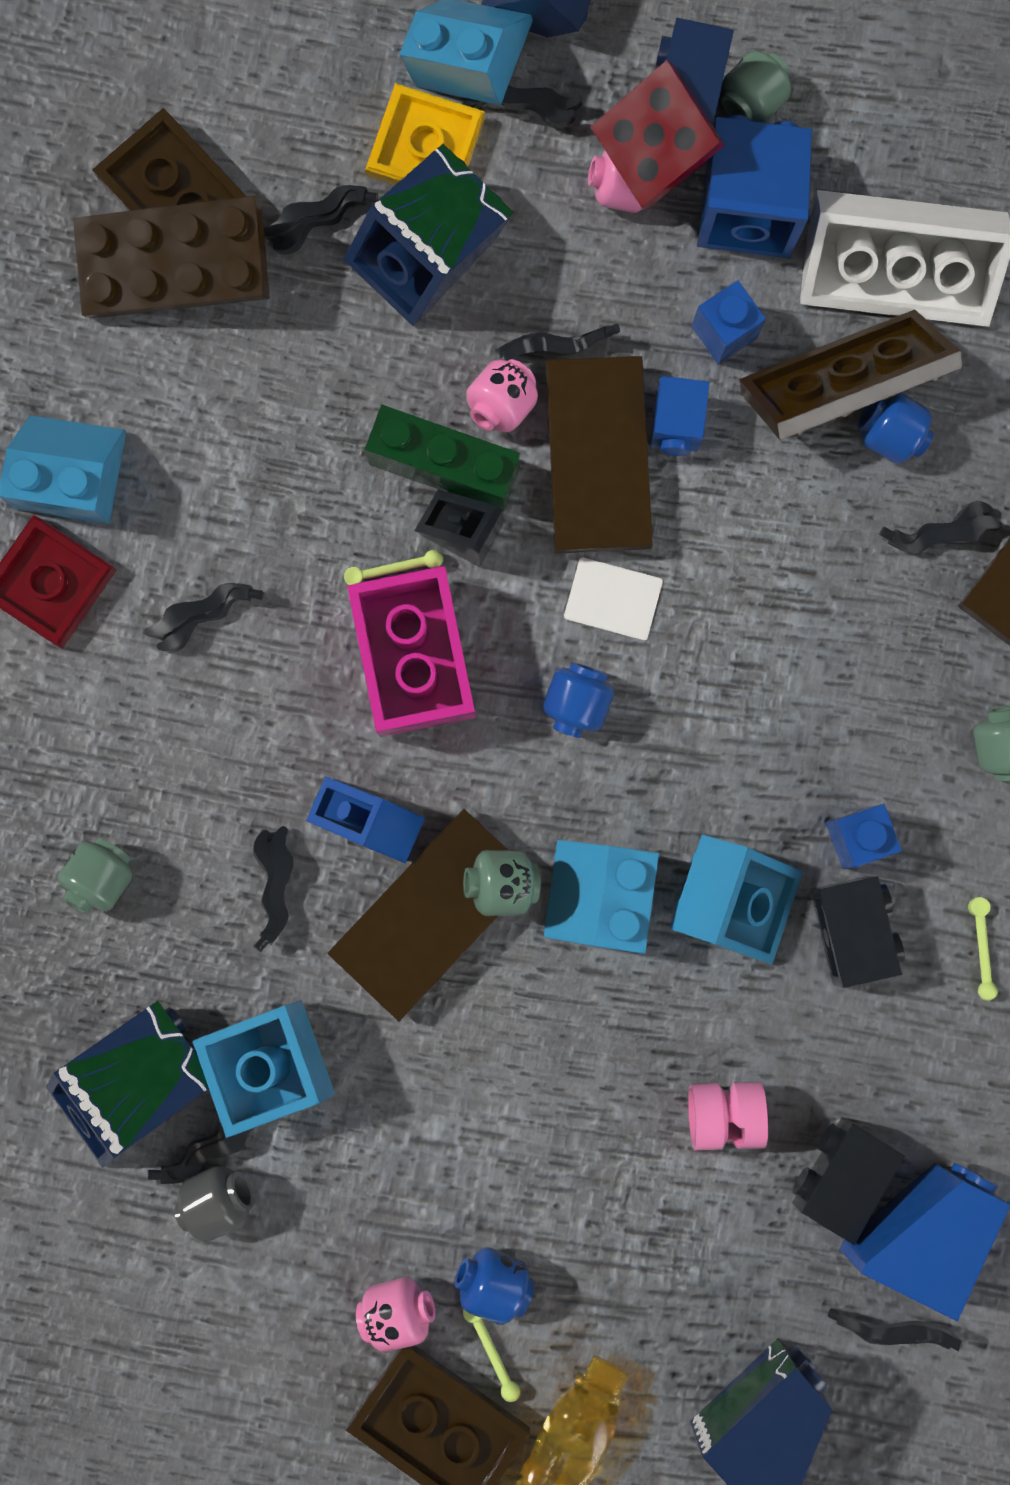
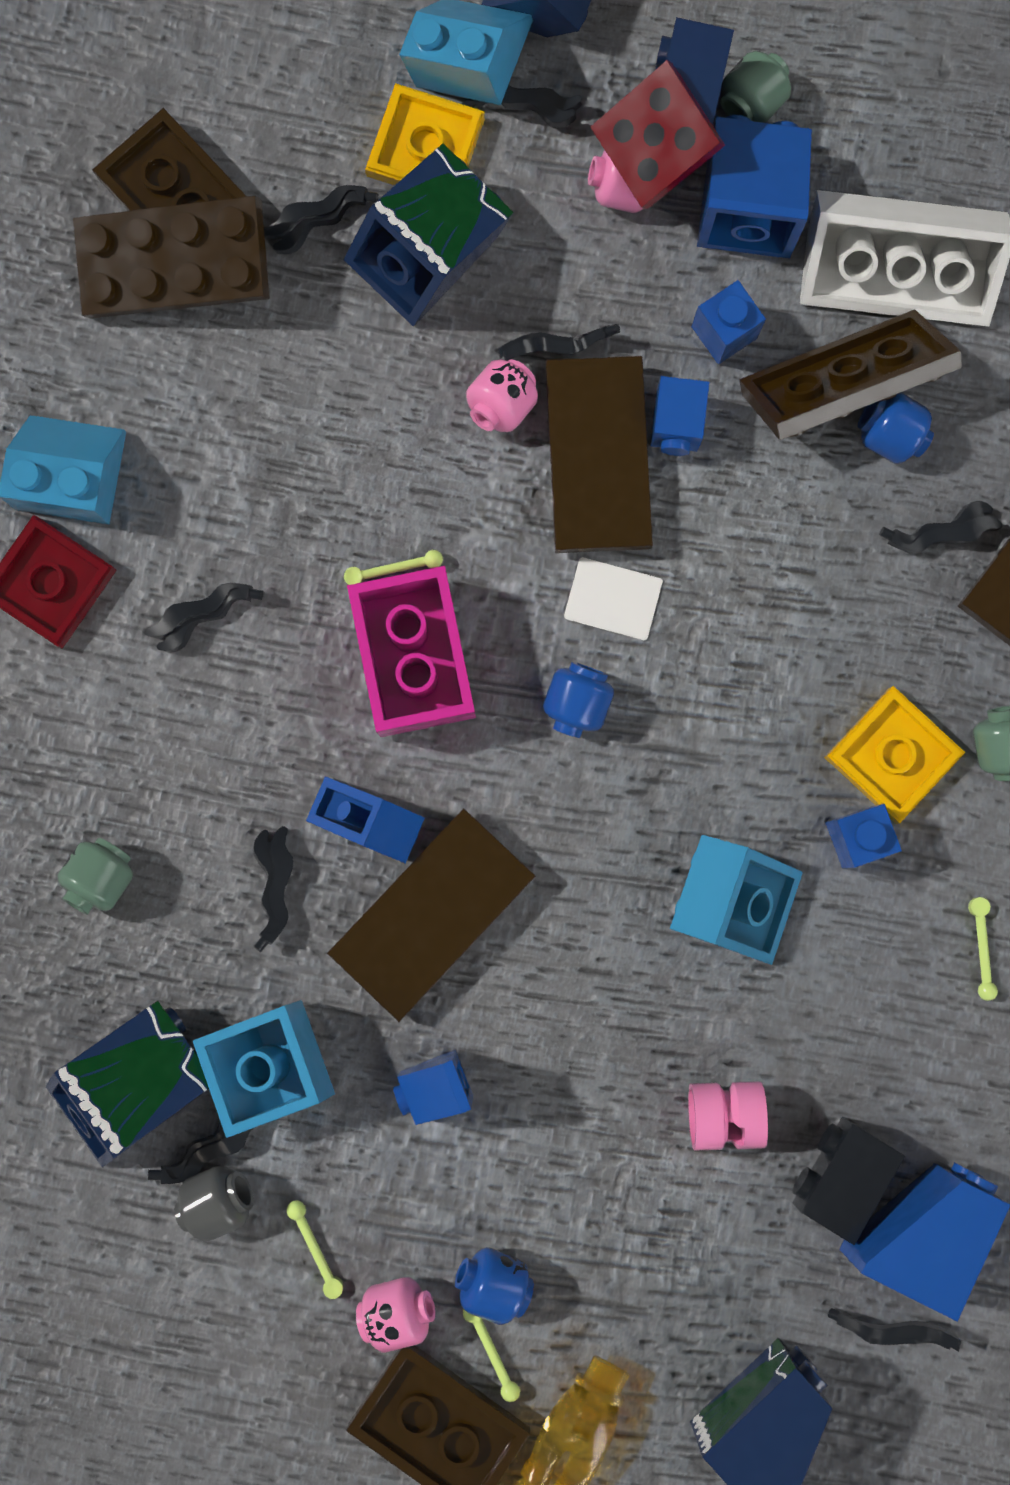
dark green brick [364,404,520,512] -> none
black slope [414,490,503,567] -> none
sand green head [463,850,541,916] -> none
dark azure slope [543,840,659,954] -> none
black brick [810,876,905,988] -> none
none -> yellowish green hinge [286,1200,344,1299]
none -> blue slope [393,1049,473,1125]
none -> yellow tile [824,686,966,824]

